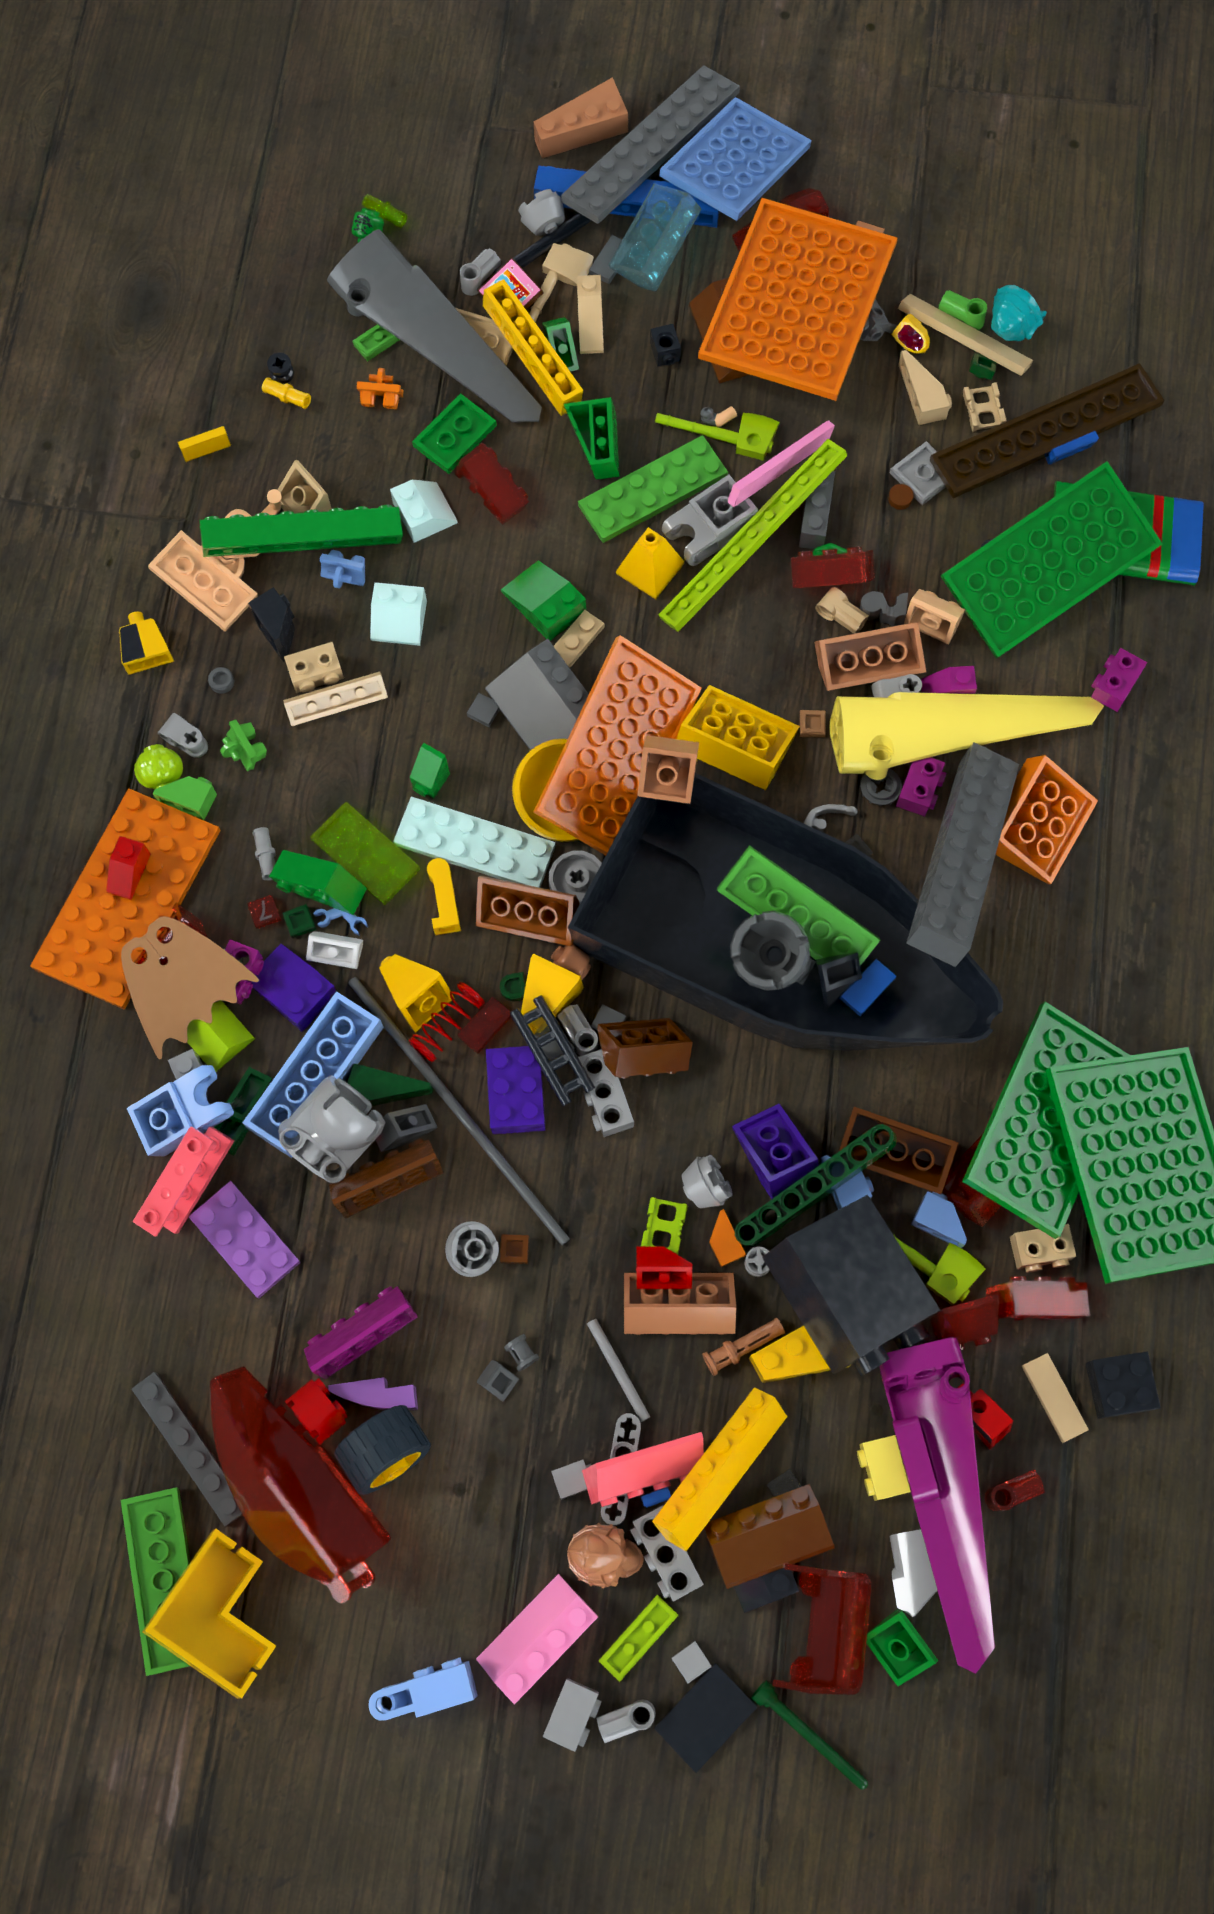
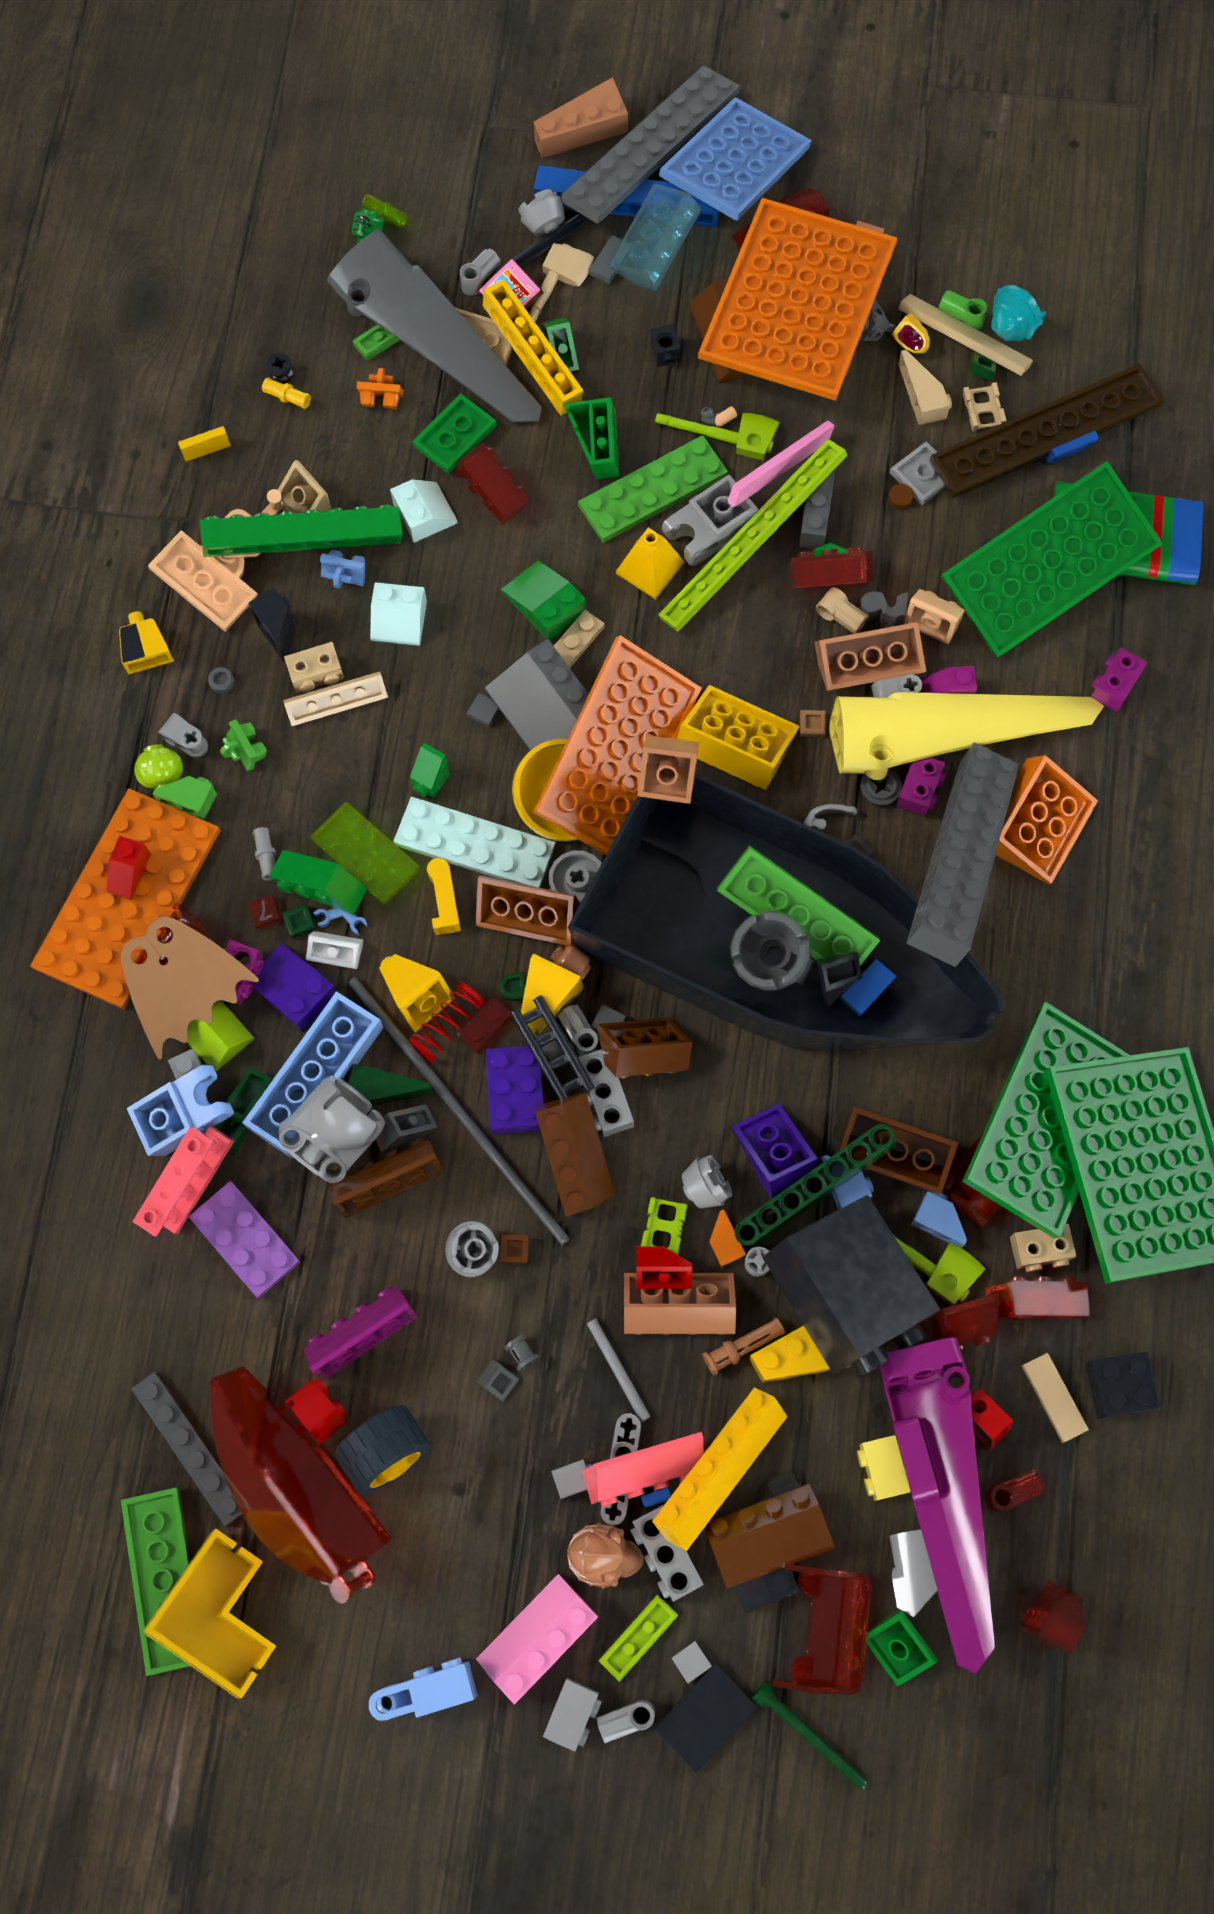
medium lavender slope [328,1377,418,1410] -> none
tan slope [577,275,604,354] -> none
none -> reddish brown slope [533,1092,615,1216]
none -> clear red wedge [1022,1580,1085,1654]

